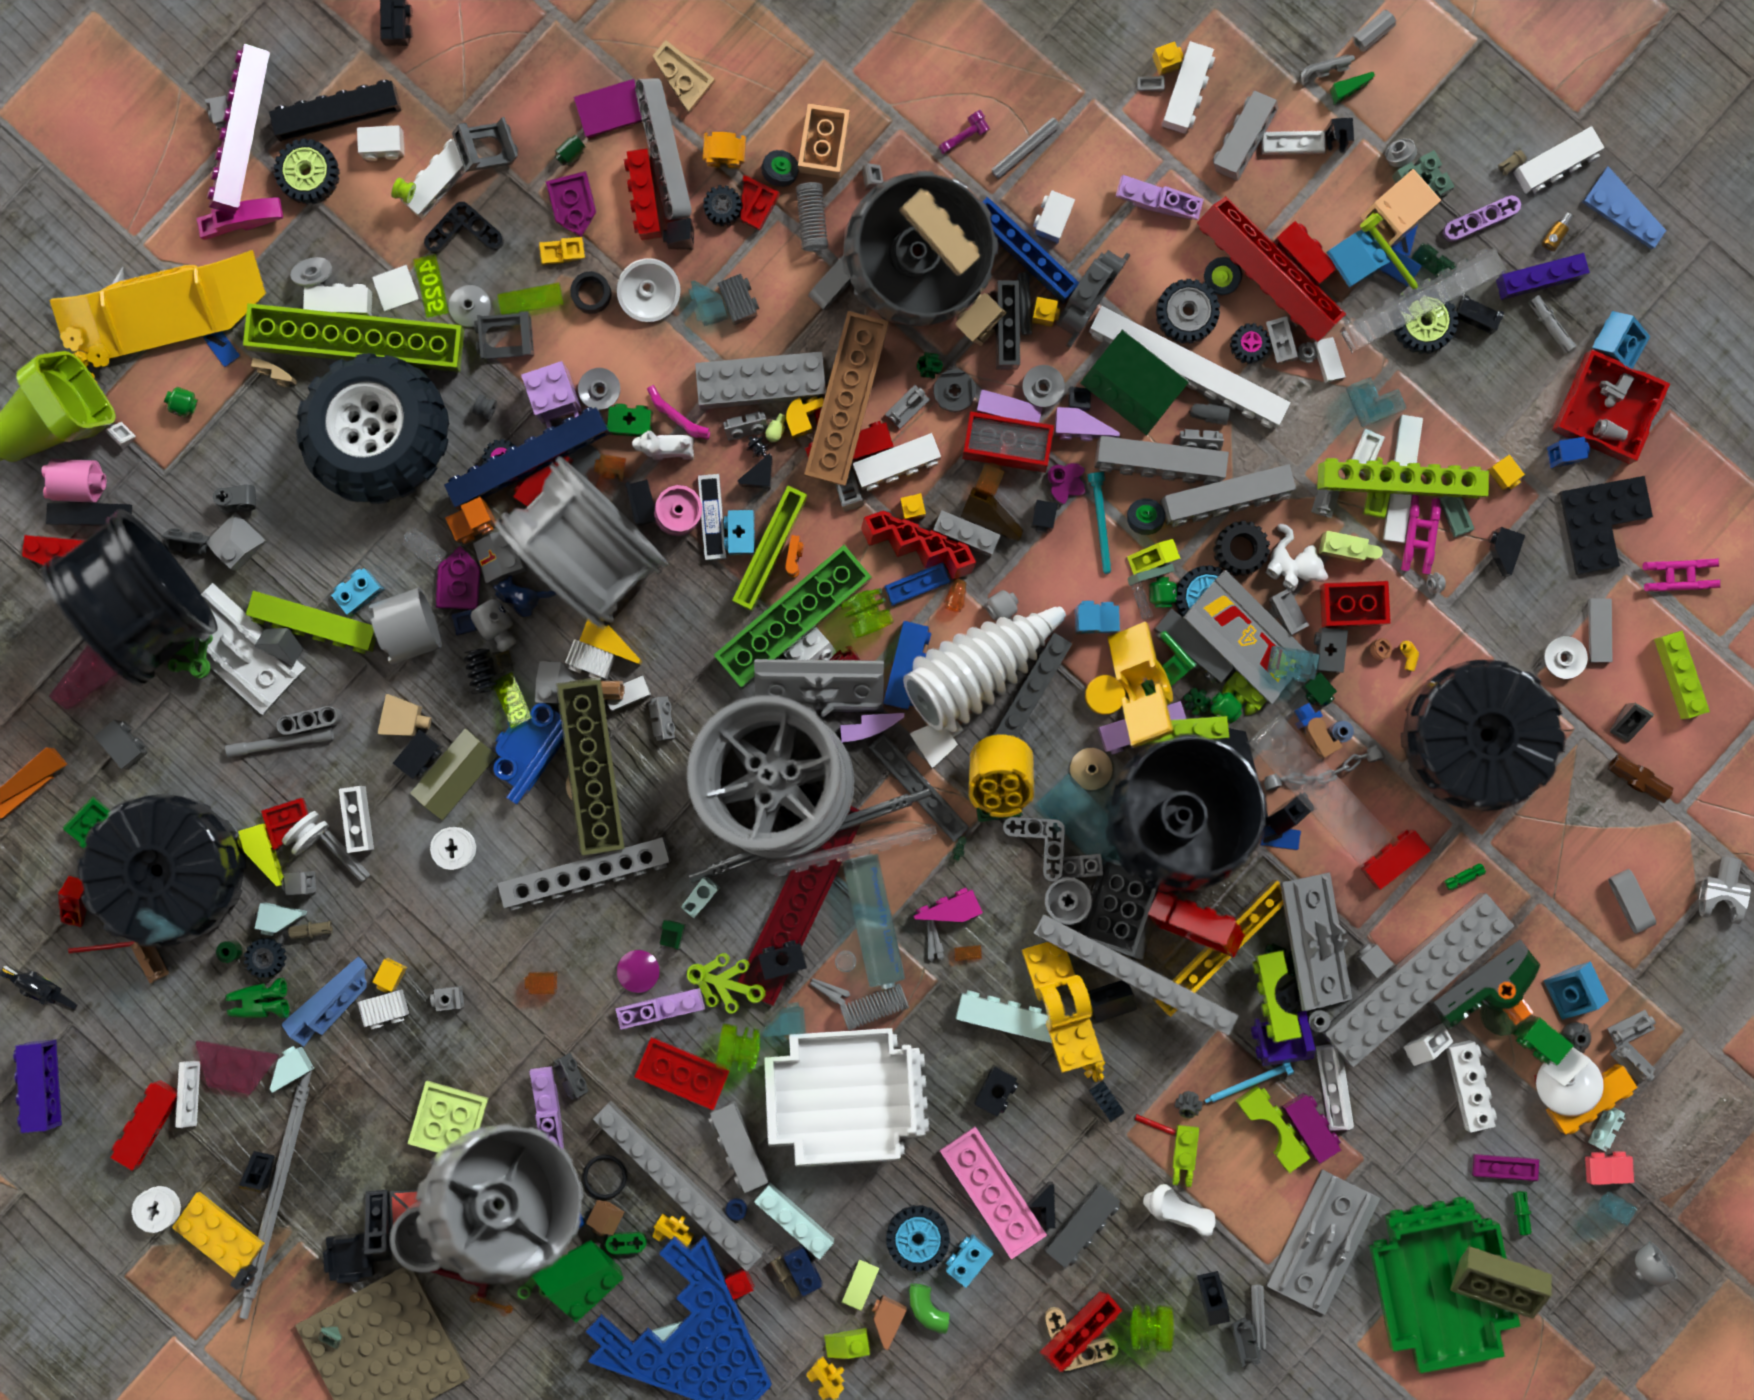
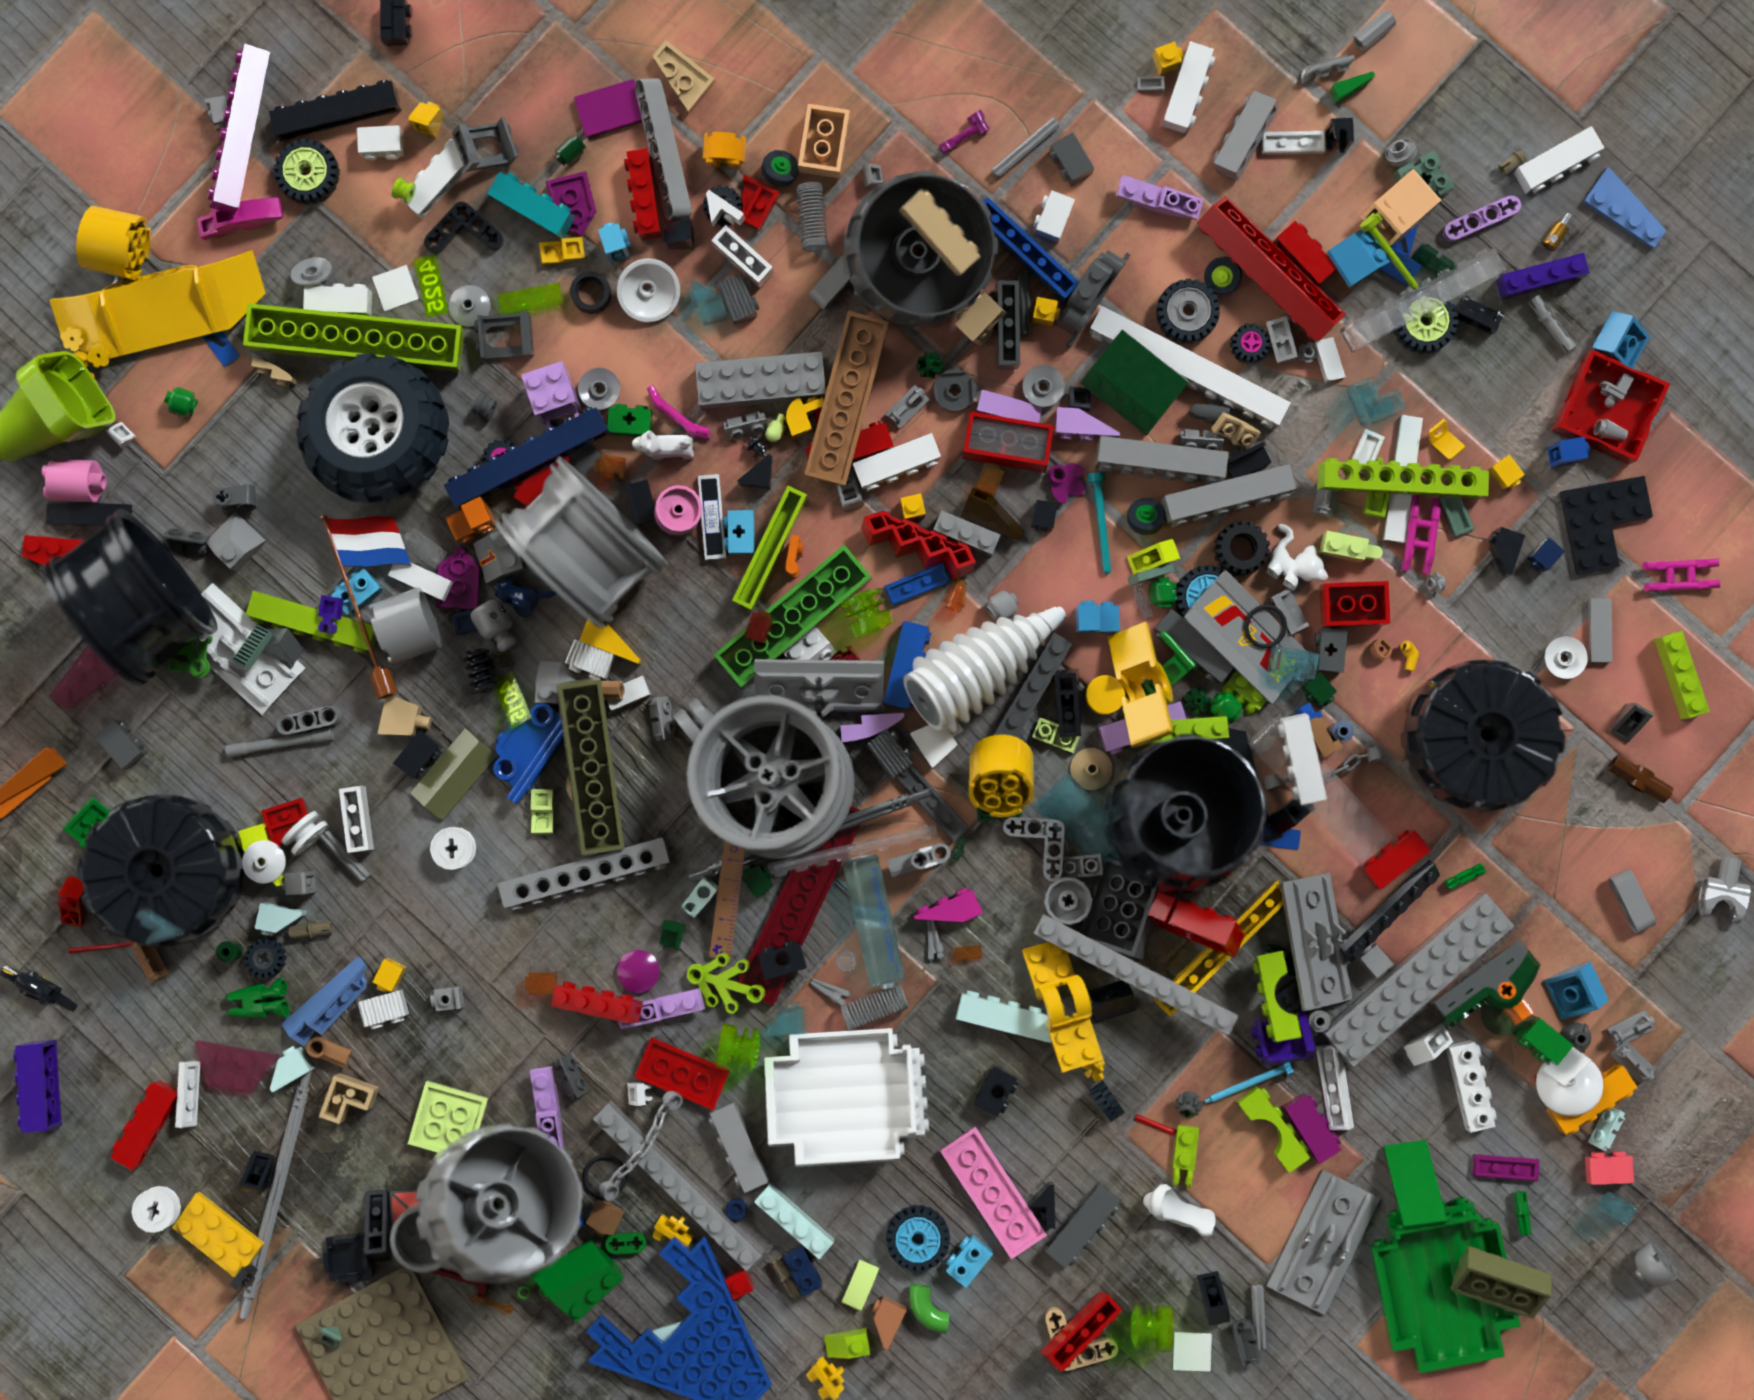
none -> yellow brick [76,206,151,280]
none -> sand green tile [232,625,274,670]
none -> white dish [242,840,286,883]
none -> medium nougat piece [306,1036,352,1068]
none -> dark purple plate [318,595,344,634]
none -> flag [319,515,411,700]
none -> tan brick [319,1073,380,1124]
none -> white tile [388,562,453,601]
none -> yellow slope [408,102,444,138]
none -> teal brick [487,172,576,239]
none -> yellowish green slope [531,789,554,835]
none -> red brick [551,981,643,1023]
none -> medium azure brick [598,223,631,264]
none -> light grey piece [599,1091,682,1201]
none -> white tile [627,1082,652,1106]
none -> light grey wheel [673,697,714,743]
none -> white slope [706,190,745,227]
none -> medium nougat tile [709,840,746,959]
none -> white brick [711,225,774,288]
none -> dark green brick [742,864,774,898]
none -> clear red brick [744,610,774,644]
none -> dark grey brick [866,729,913,779]
none -> light grey connector [886,843,950,878]
none -> yellowish green slope [1032,718,1080,754]
none -> dark grey brick [1049,132,1094,186]
none -> black slope [1055,669,1081,737]
none -> white sticker [1173,1332,1212,1372]
none -> tan slope [1211,412,1261,449]
none -> black panel [1227,441,1271,479]
none -> black piece [1244,604,1287,648]
none -> white brick [1278,713,1327,805]
none -> black plate [1339,860,1440,963]
none -> green tile [1383,1140,1447,1229]
none -> yellow bracket [1428,419,1465,460]
none -> dark blue brick [1527,537,1565,572]

